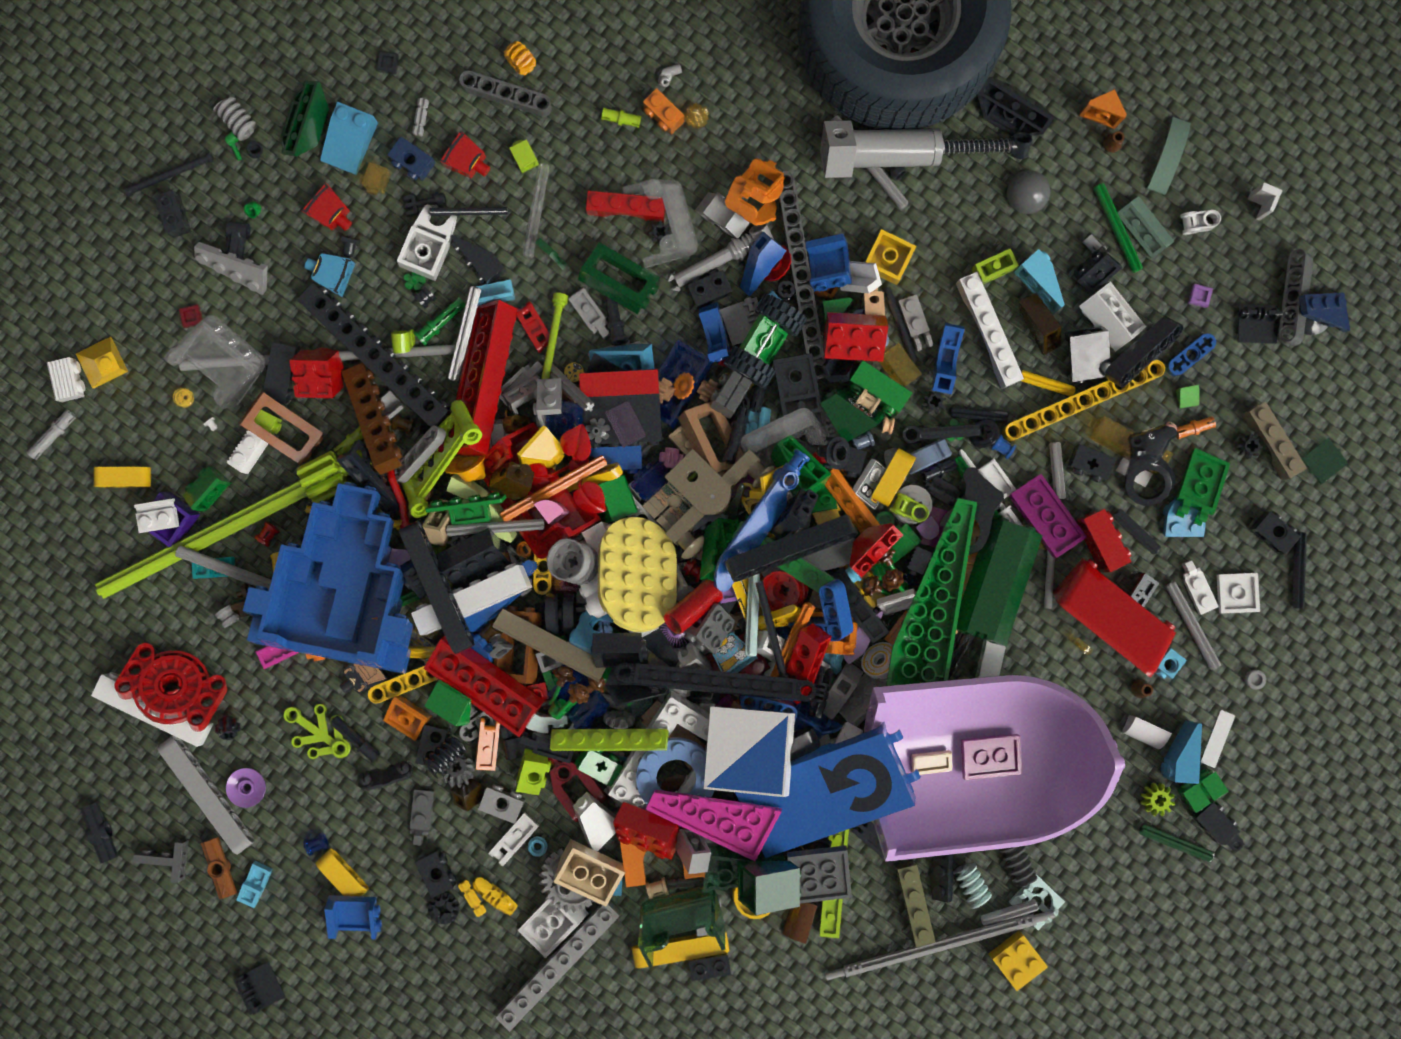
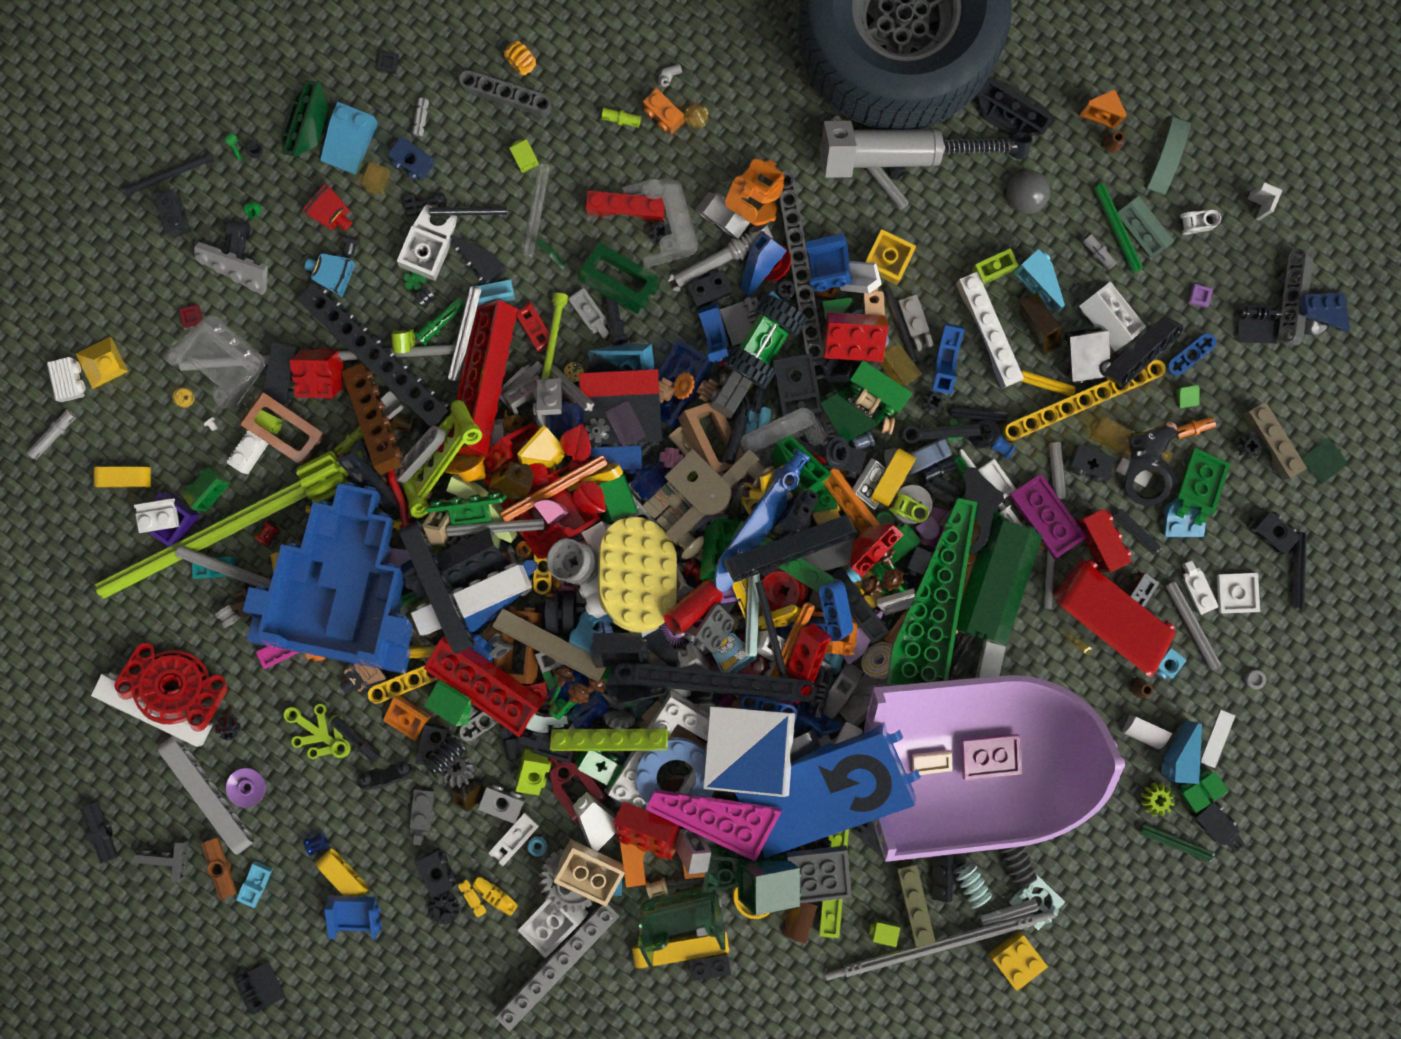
light grey piece [213,97,256,141] -> none
red torso [440,131,490,178] -> none
hinge [475,717,500,771] -> none
black bracket [1074,246,1122,294] -> none
none -> lime brick [869,918,900,947]

